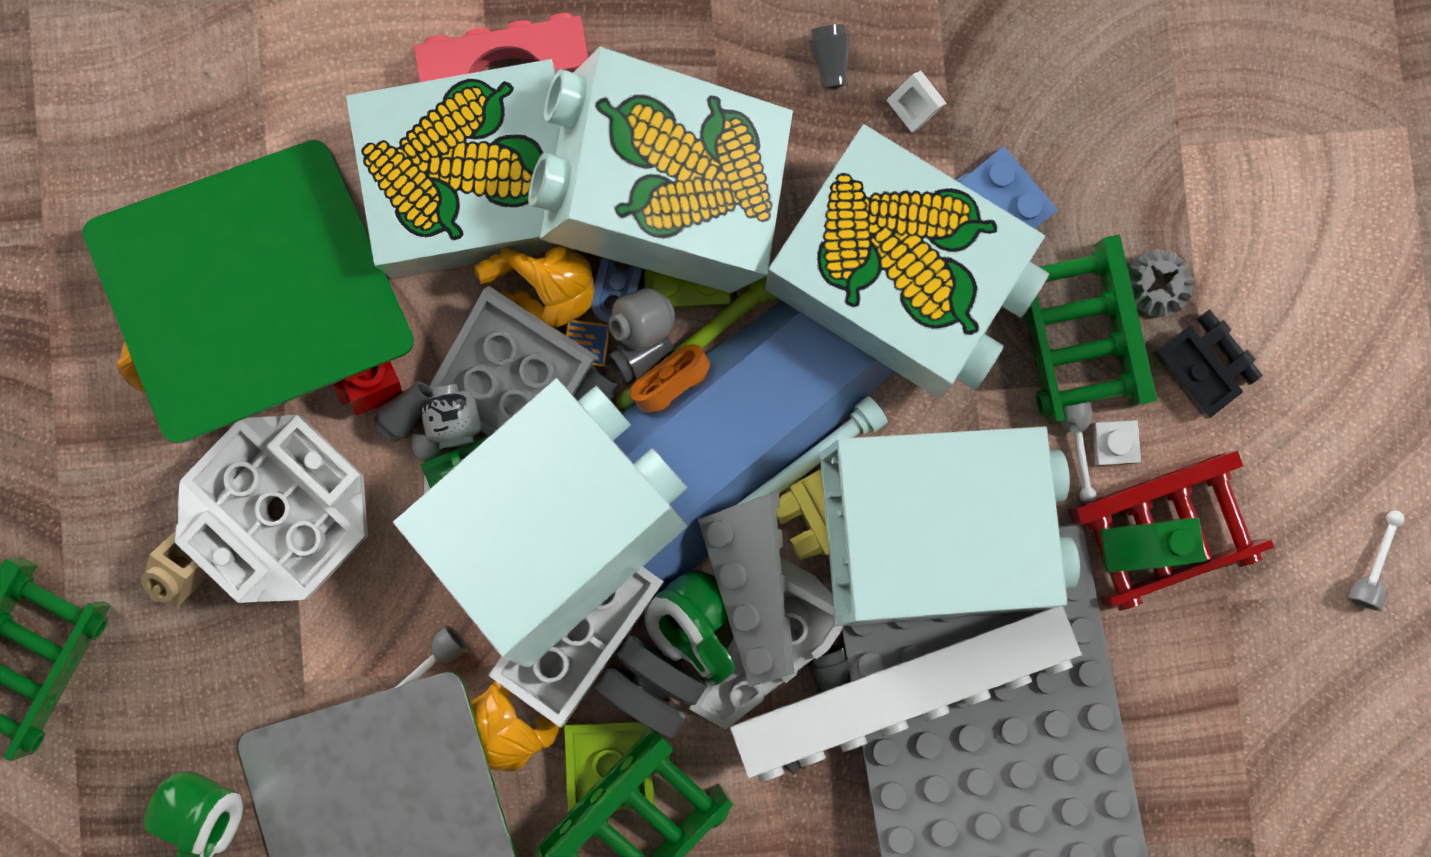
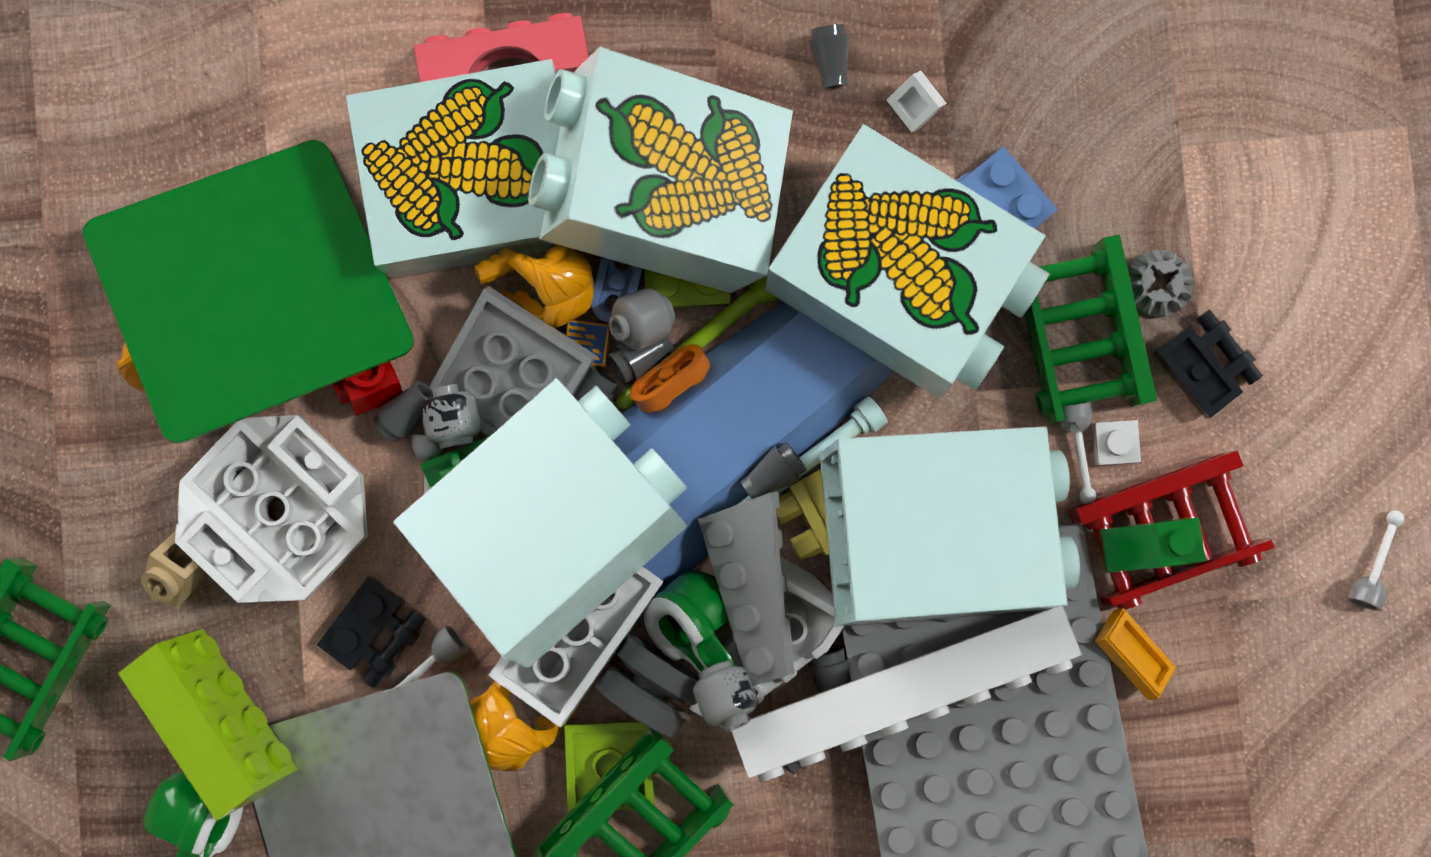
none -> lime brick [118,629,298,821]
none -> black plate [317,576,426,688]
none -> light grey head [693,661,758,732]
none -> dark grey cone [740,442,807,499]
none -> light orange tile [1095,608,1177,700]

